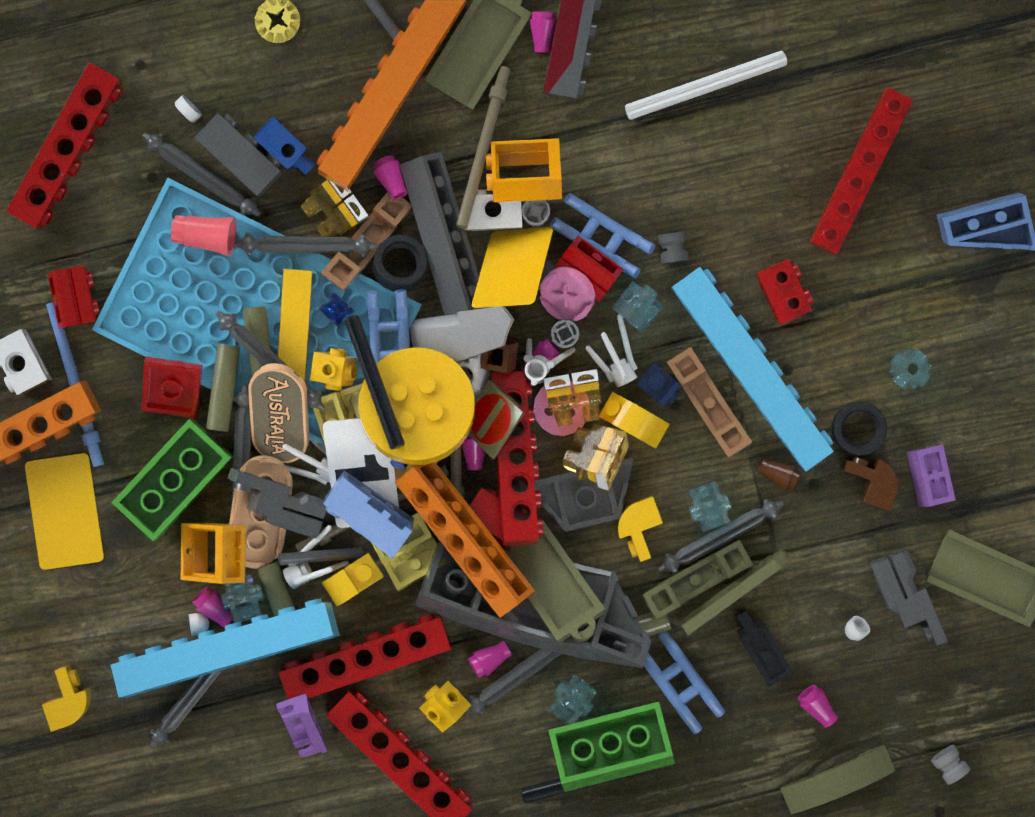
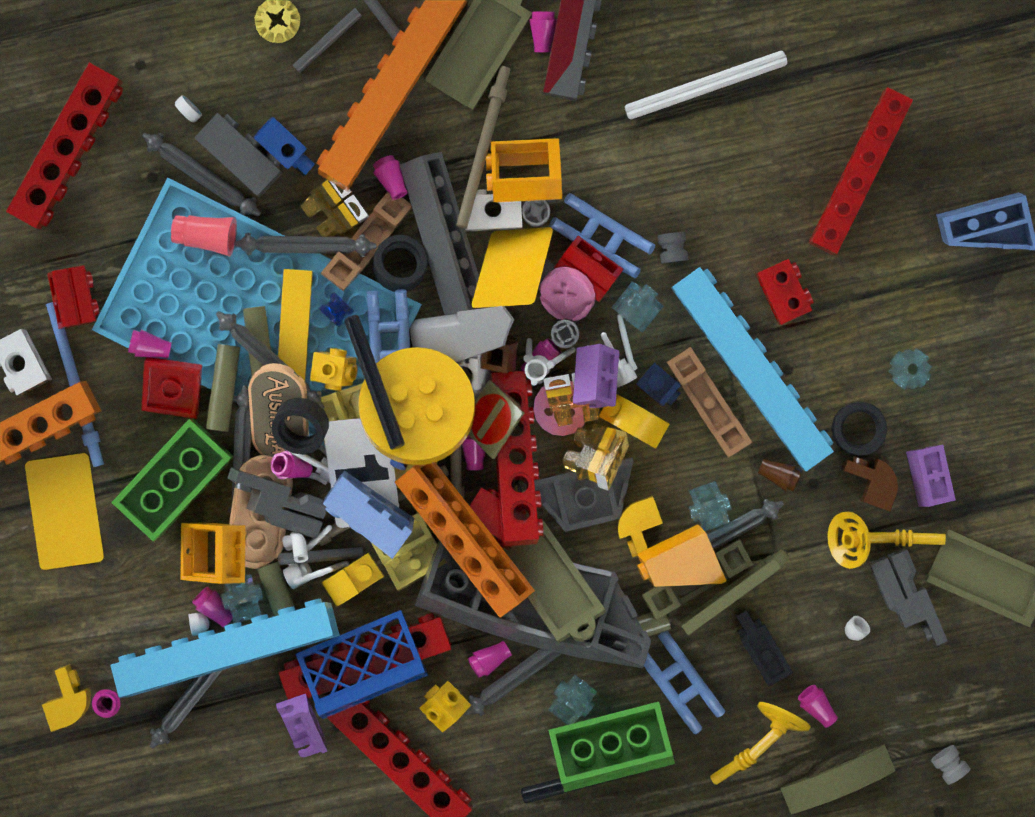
none -> dark pink cone [92,689,120,718]
none -> dark pink cone [128,329,172,359]
none -> black tyre [271,398,329,455]
none -> dark pink cone [271,451,313,479]
none -> white arm [282,532,308,563]
none -> dark grey bar [292,8,362,73]
none -> blue fence [296,610,428,719]
none -> medium lavender hinge [573,344,619,408]
none -> light orange slope [637,524,726,587]
none -> yellow dish [710,702,811,785]
none -> yellow dish [828,512,946,569]

